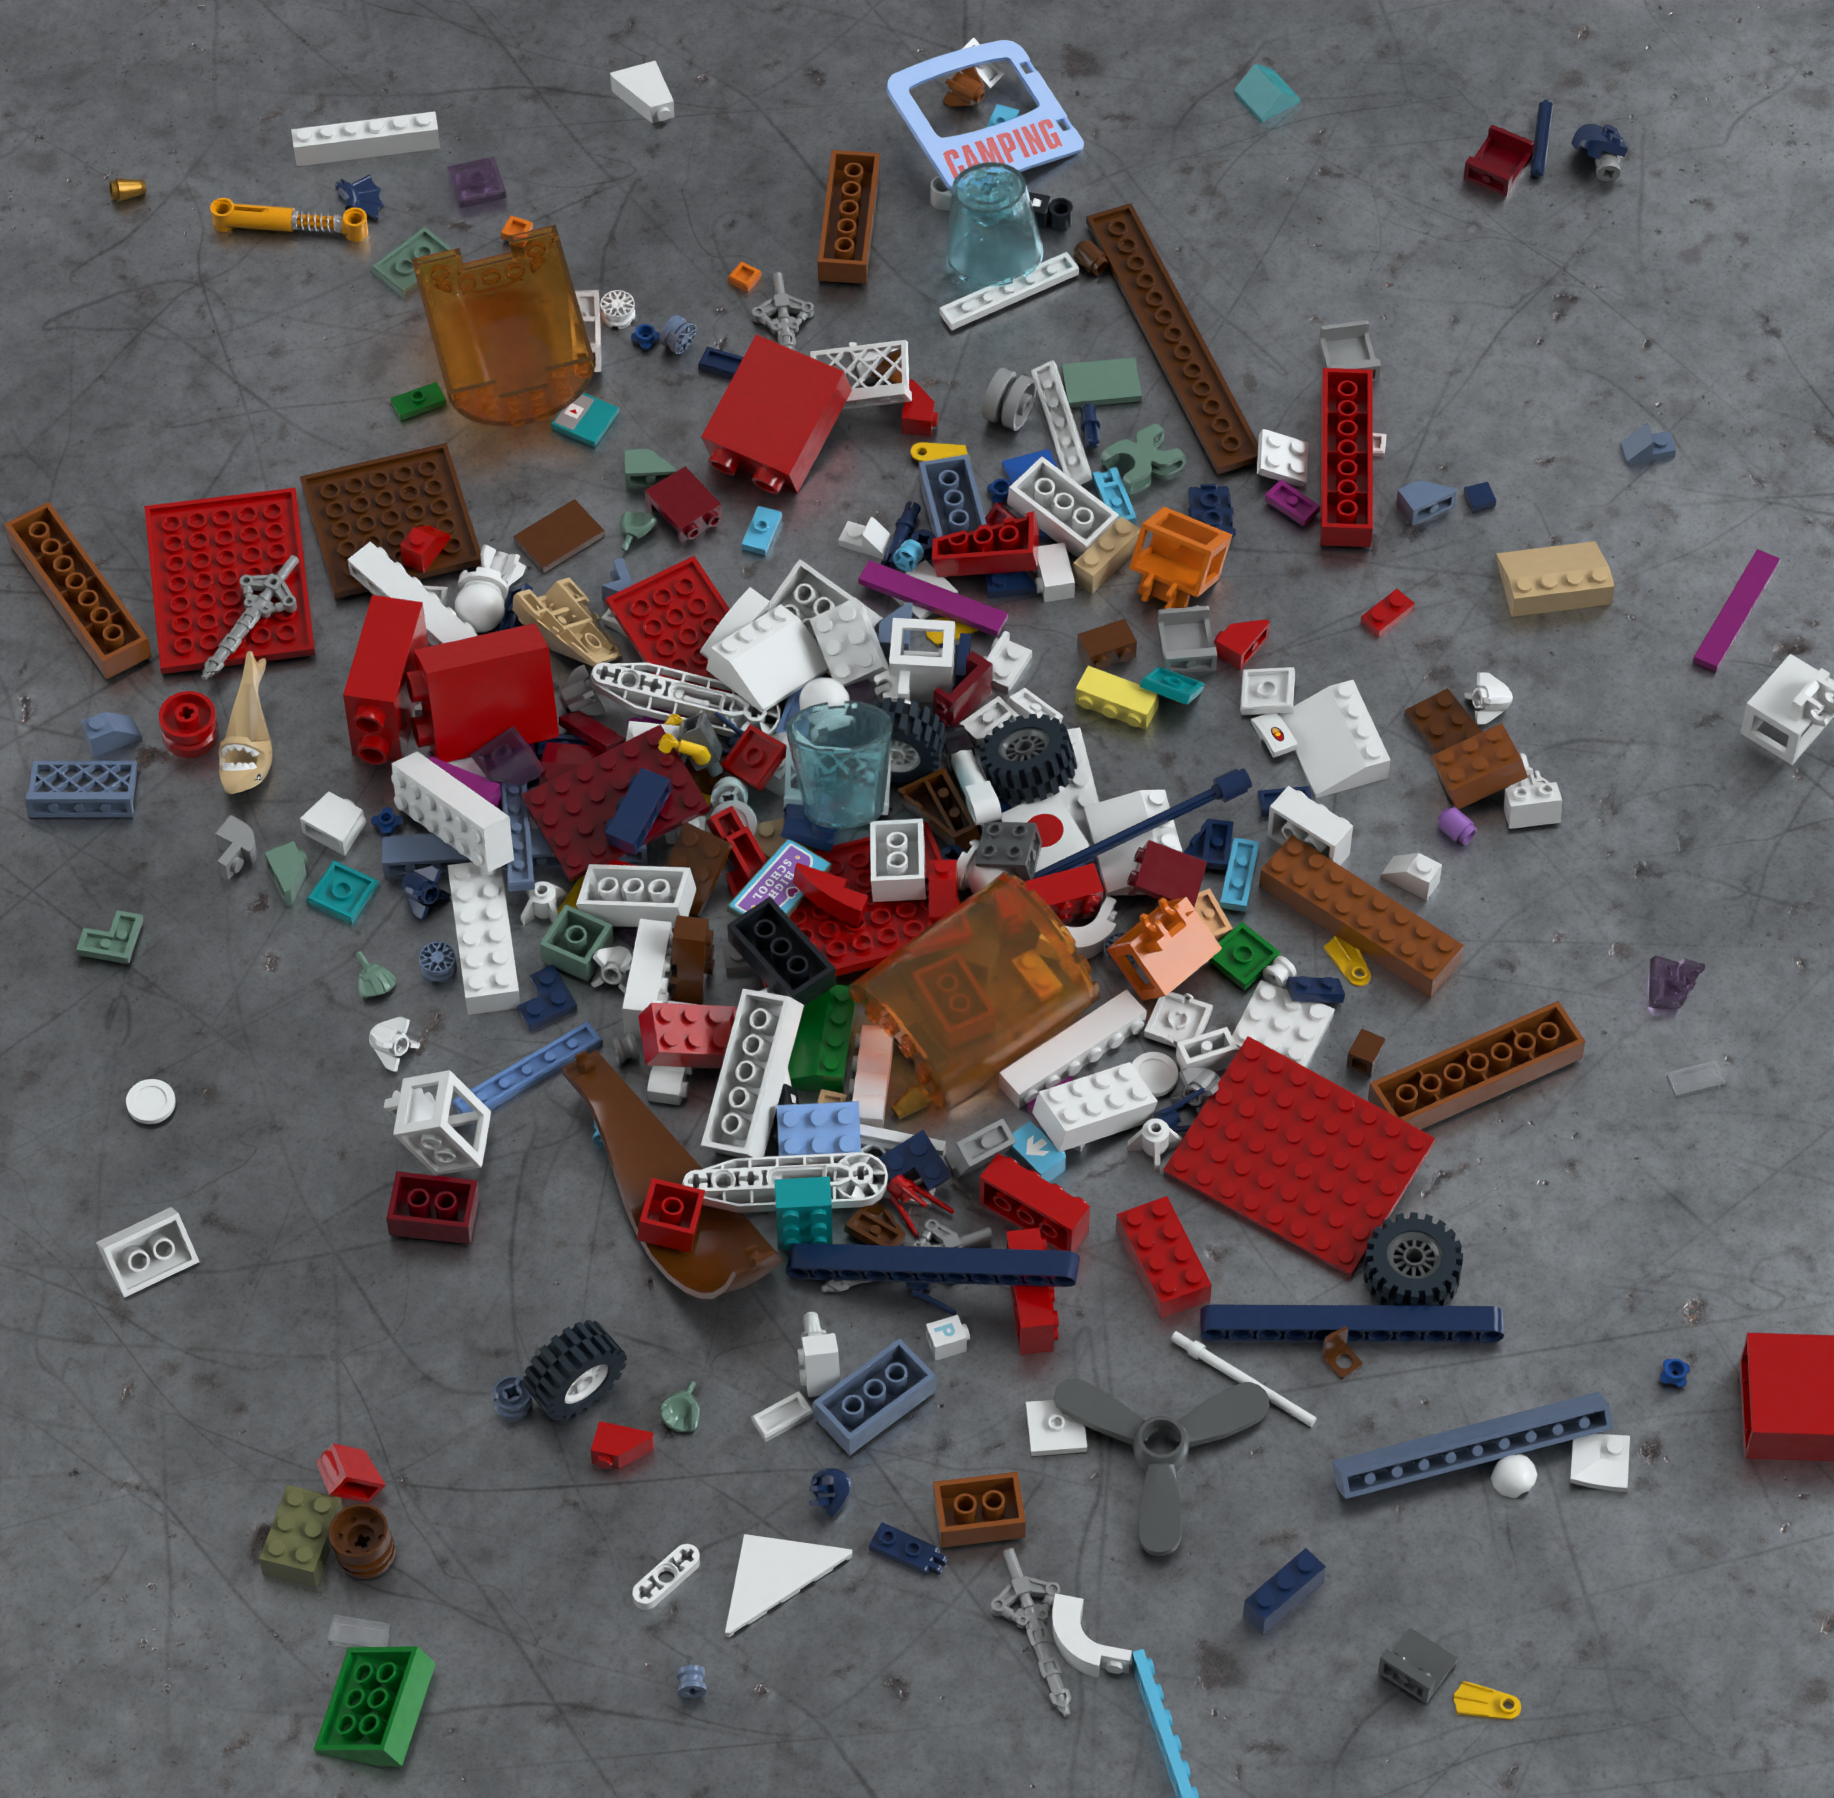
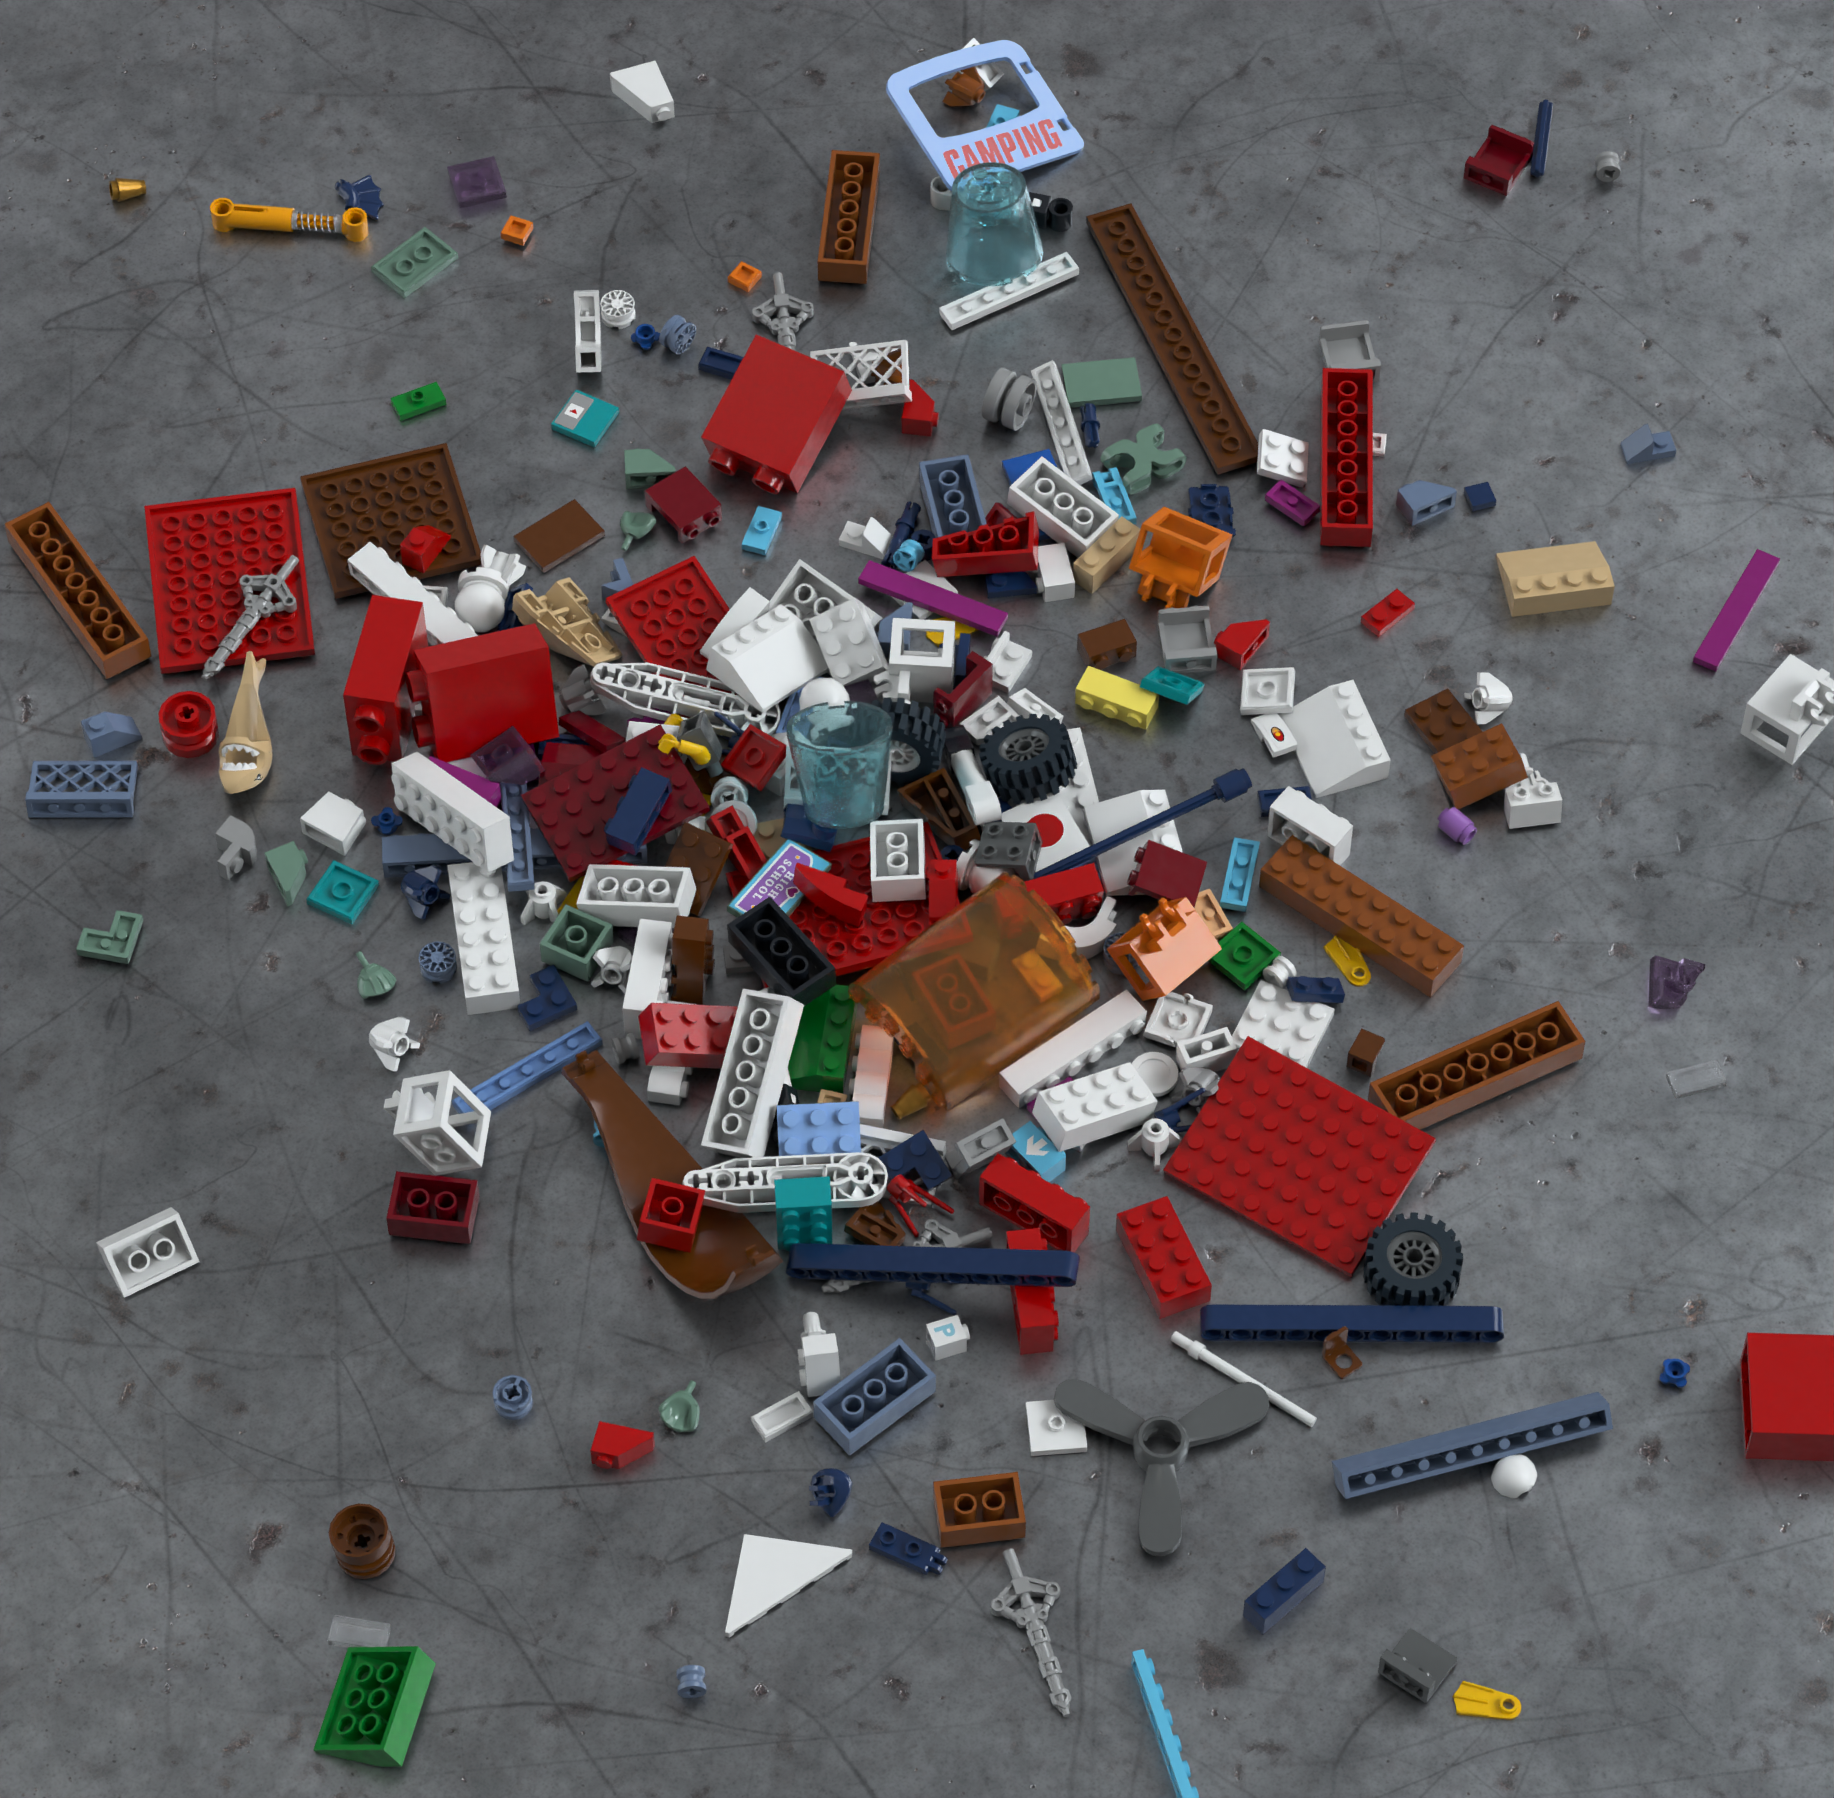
white piece [126,1079,176,1124] -> none
olive brick [259,1485,343,1588] -> none
white brick [291,111,440,167] -> none
red torso [316,1443,386,1503] -> none
clear orange cylinder [411,225,595,427] -> none
black wheel [523,1320,627,1421] -> none
white beam [632,1544,700,1610] -> none
yellow piece [910,442,970,462] -> none
blue plate [987,479,1011,504] -> none
white arch [1052,1593,1132,1678] -> none
reddish brown brick [1073,240,1109,276] -> none
dark blue wing [1183,819,1234,871] -> none
teal slope [1234,63,1301,122] -> none
white slope [1381,853,1442,901] -> none
white plate [1570,1434,1630,1492] -> none
dark blue slope [1571,124,1628,159] -> none

